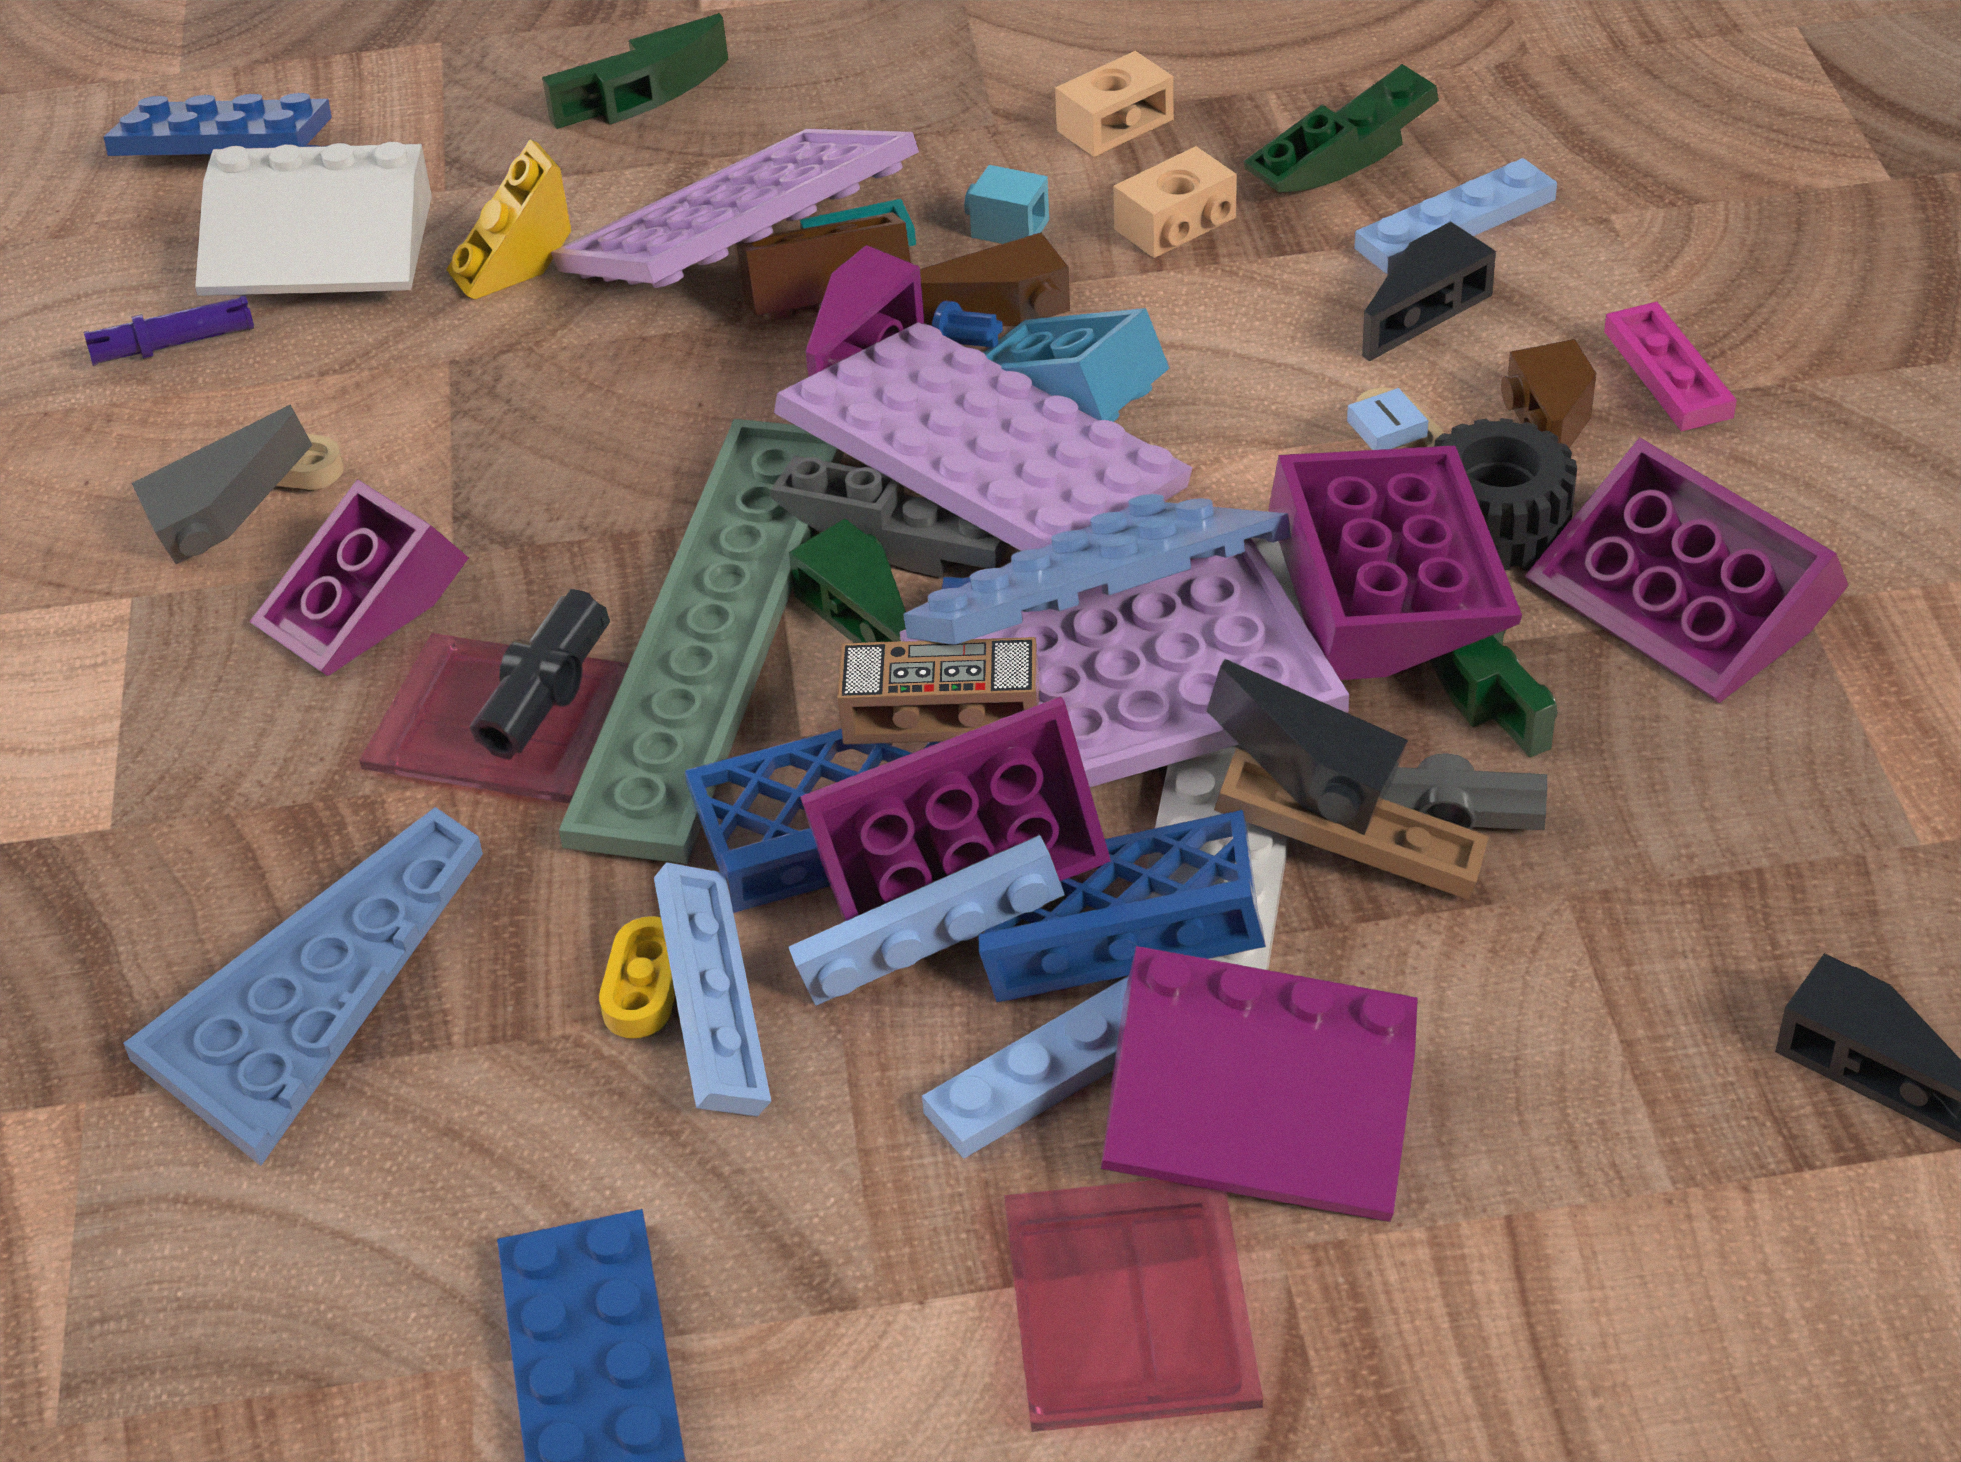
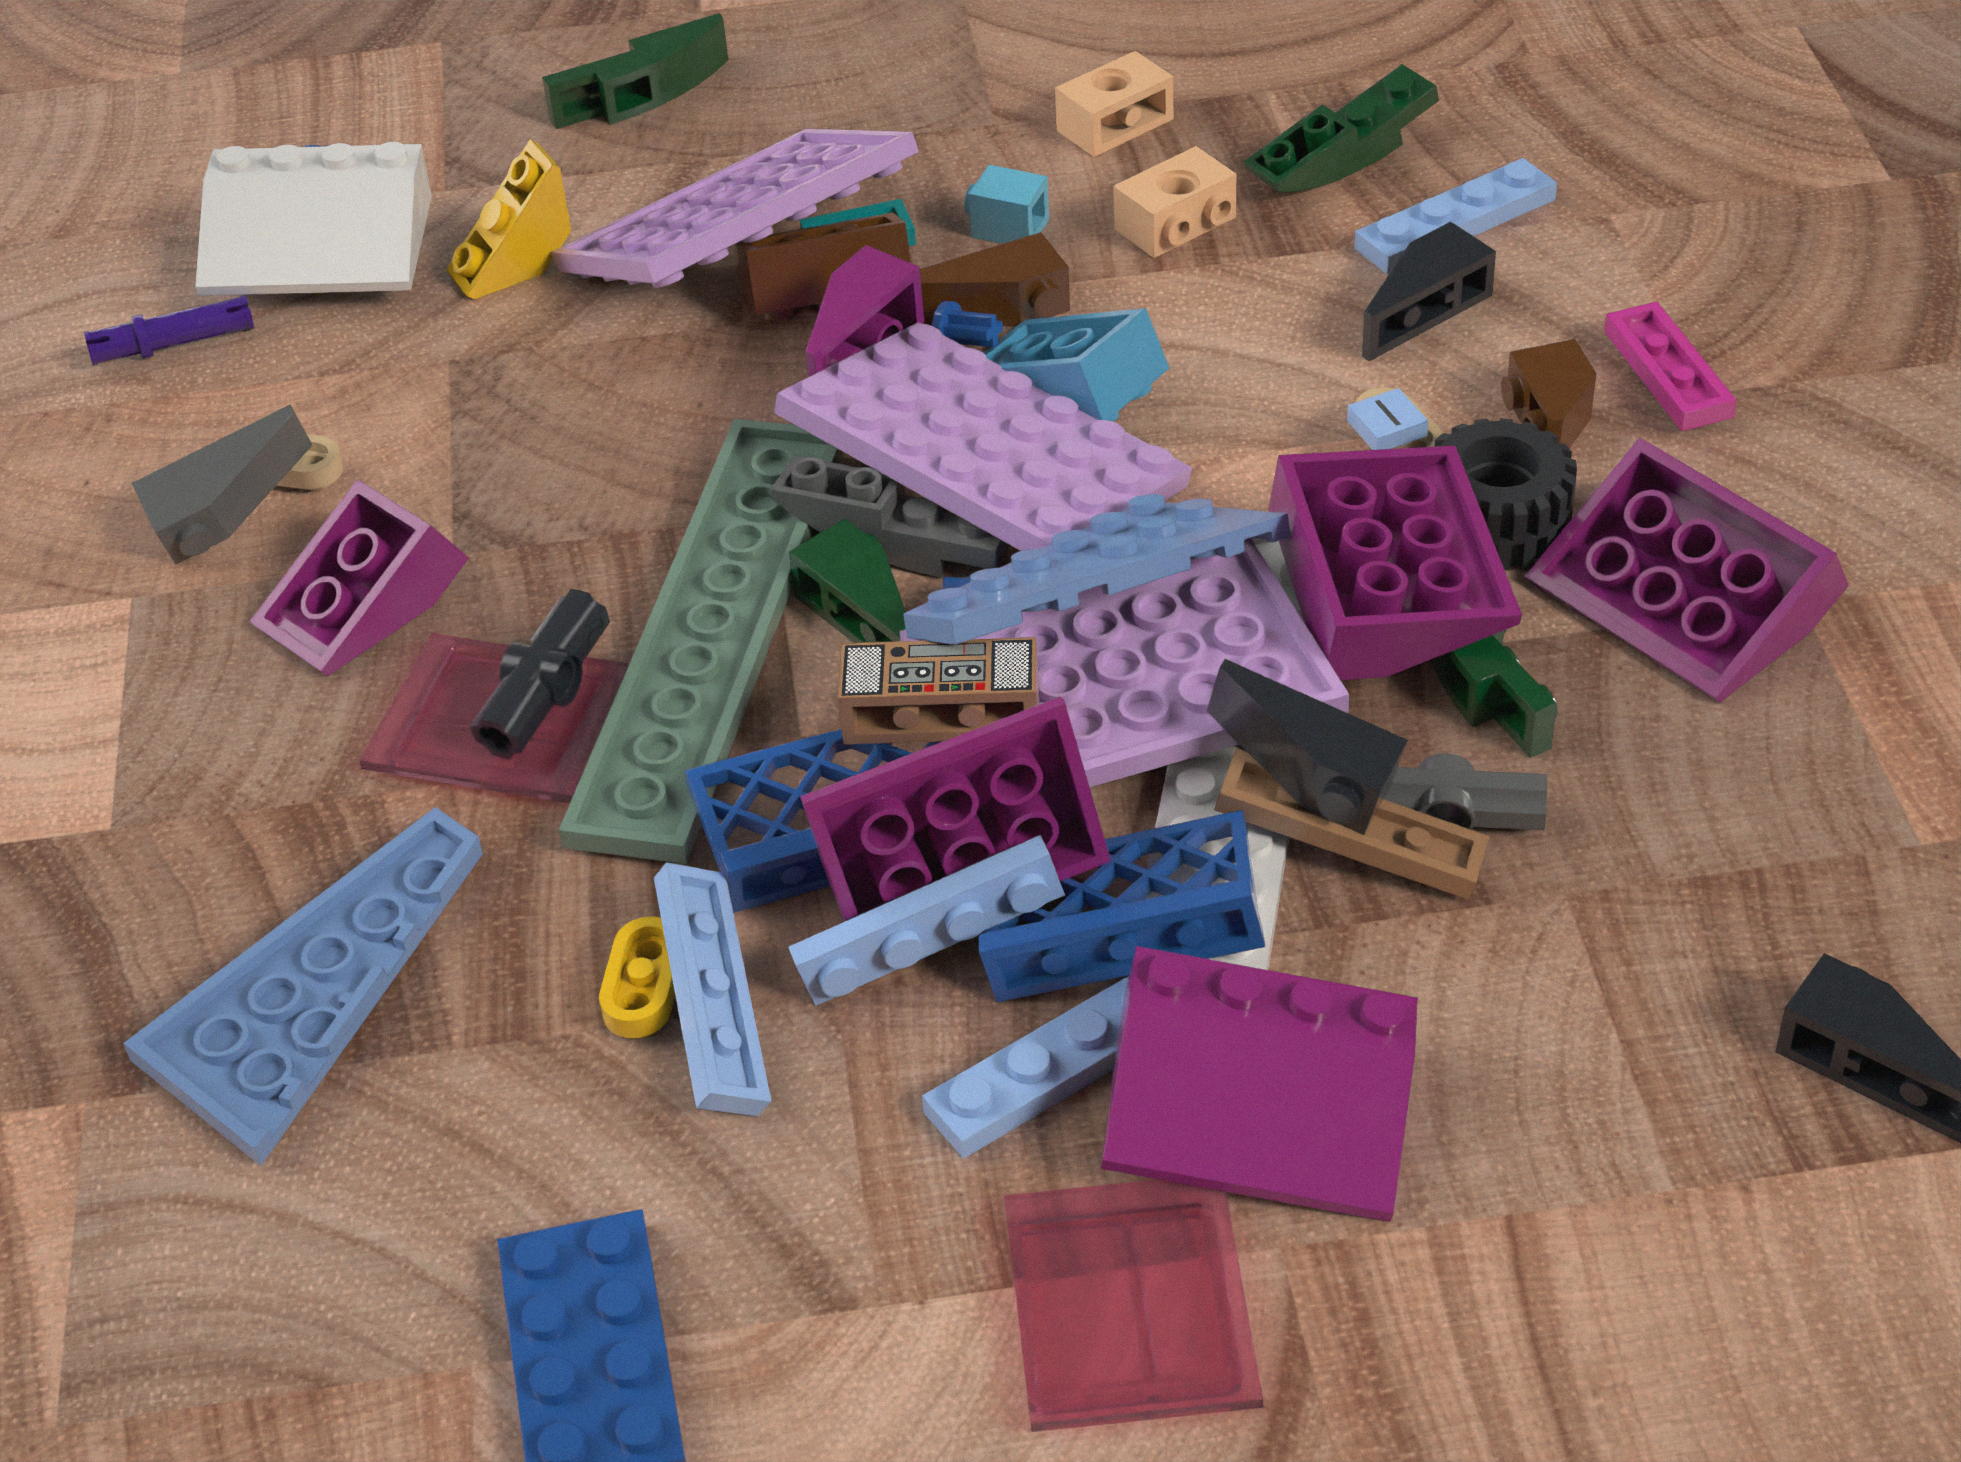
blue plate [104,93,332,156] -> none

